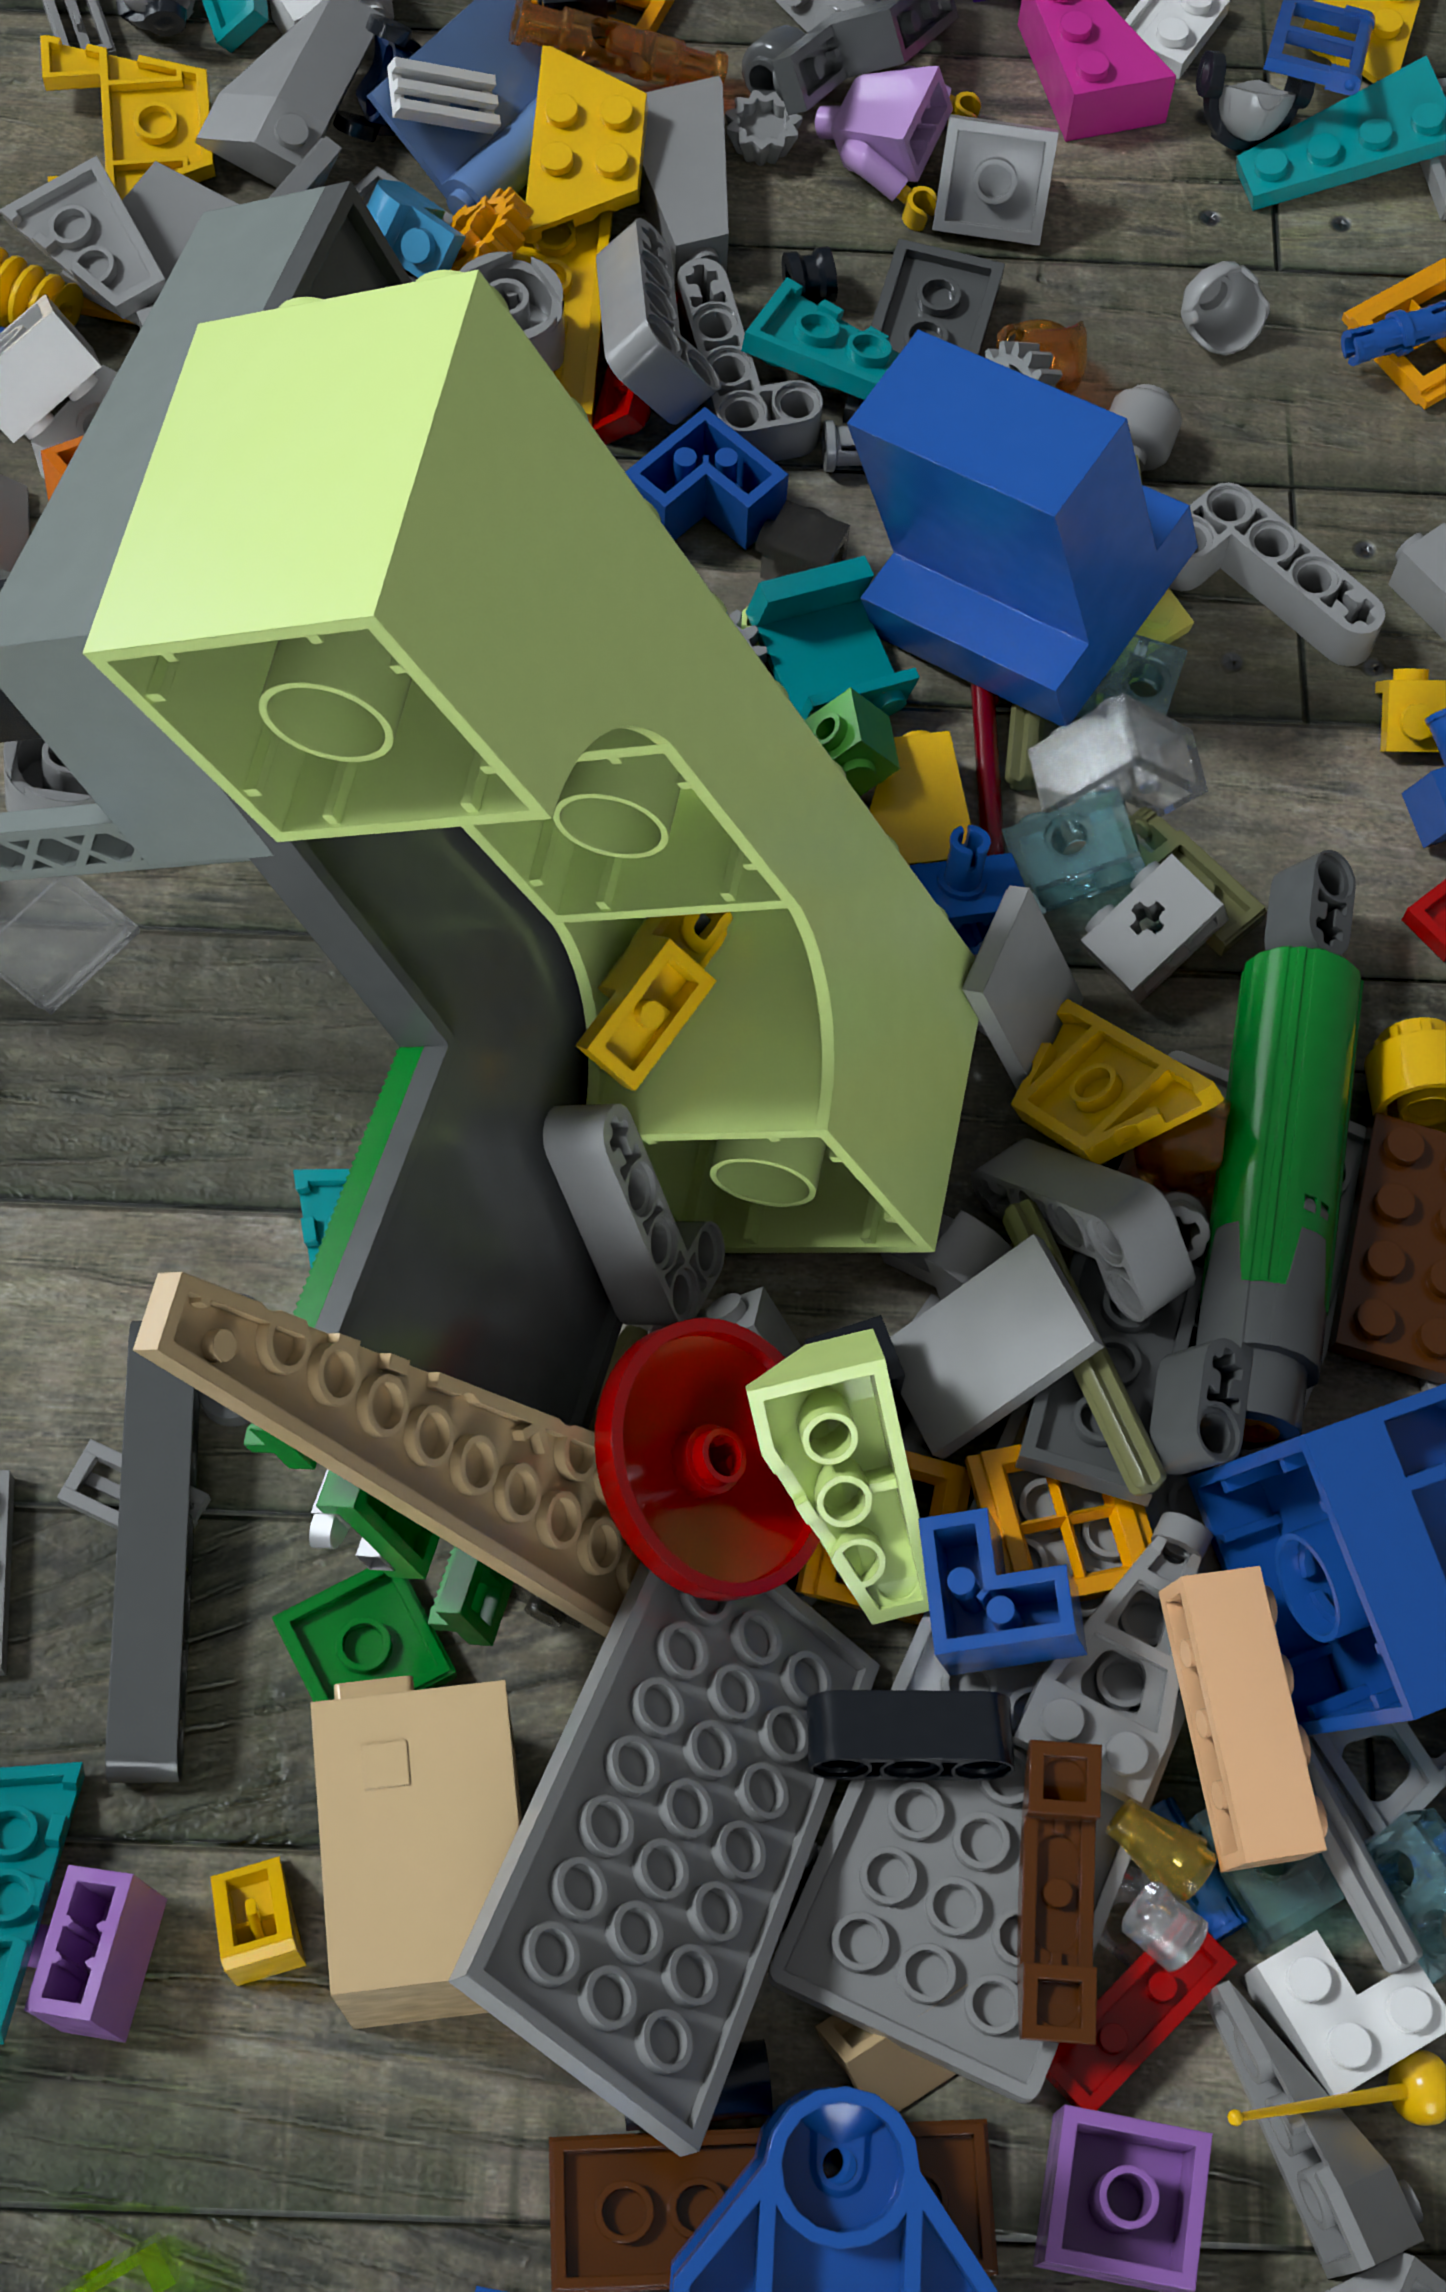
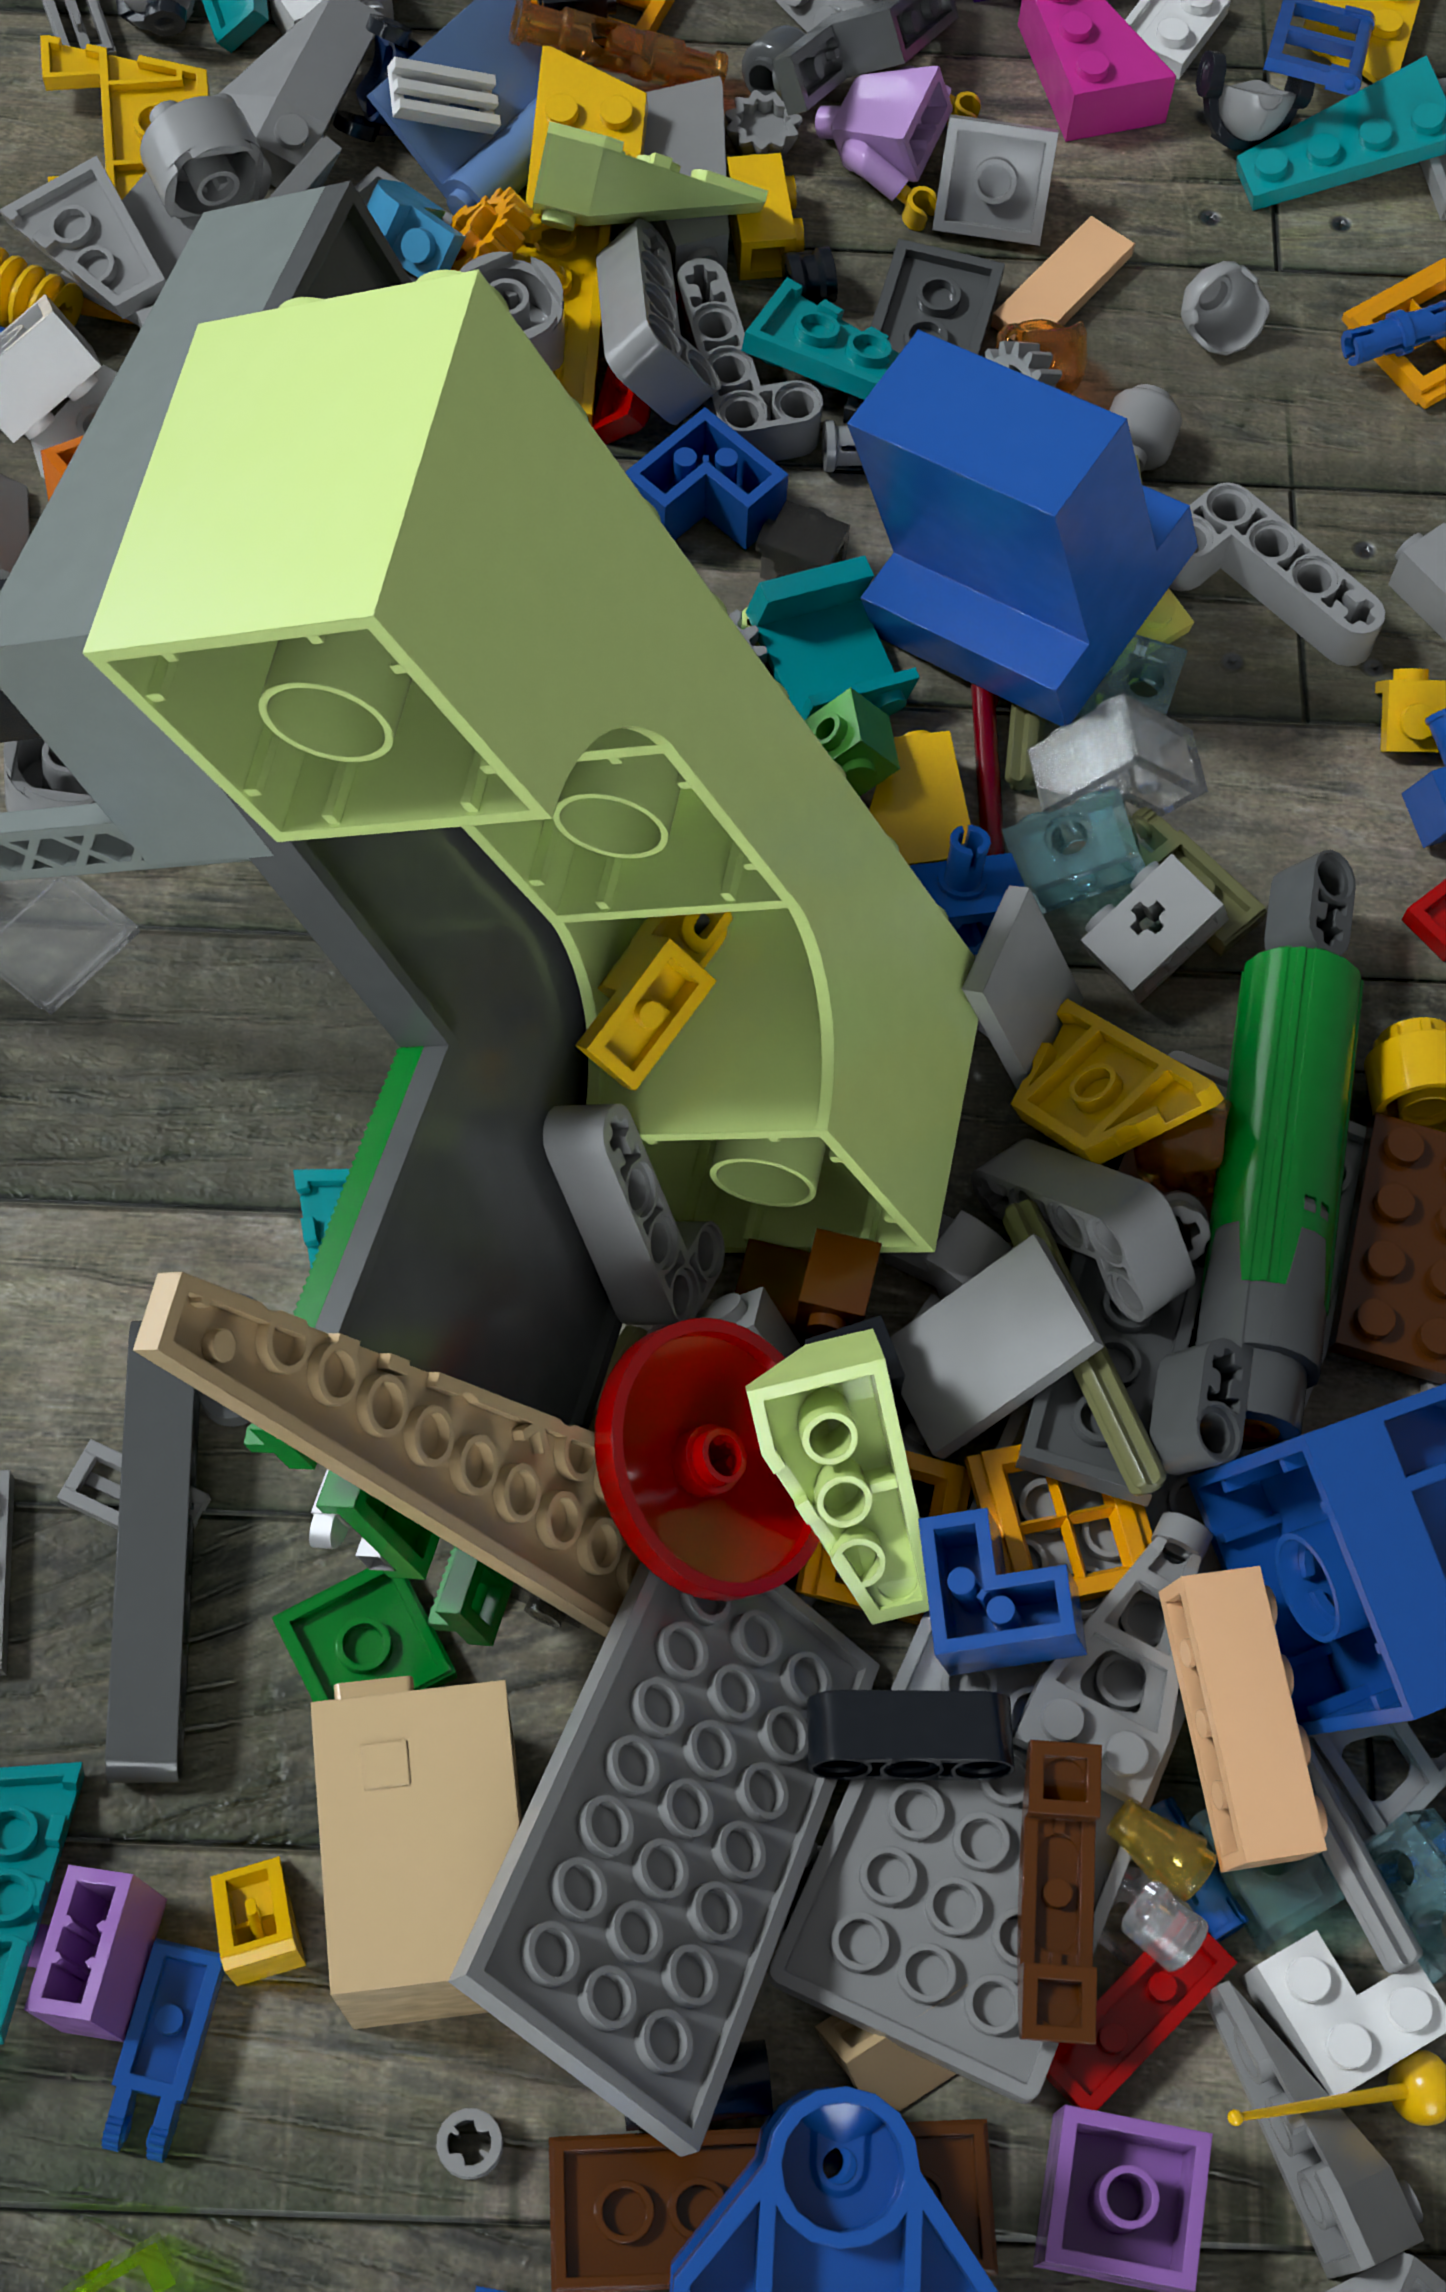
none -> blue hinge [101,1938,225,2163]
none -> light grey brick [140,93,272,230]
none -> light grey bush [436,2108,503,2180]
none -> yellowish green wedge [532,121,768,231]
none -> yellow brick [726,153,805,280]
none -> reddish brown brick [735,1228,882,1347]
none -> light nougat tile [991,216,1135,349]

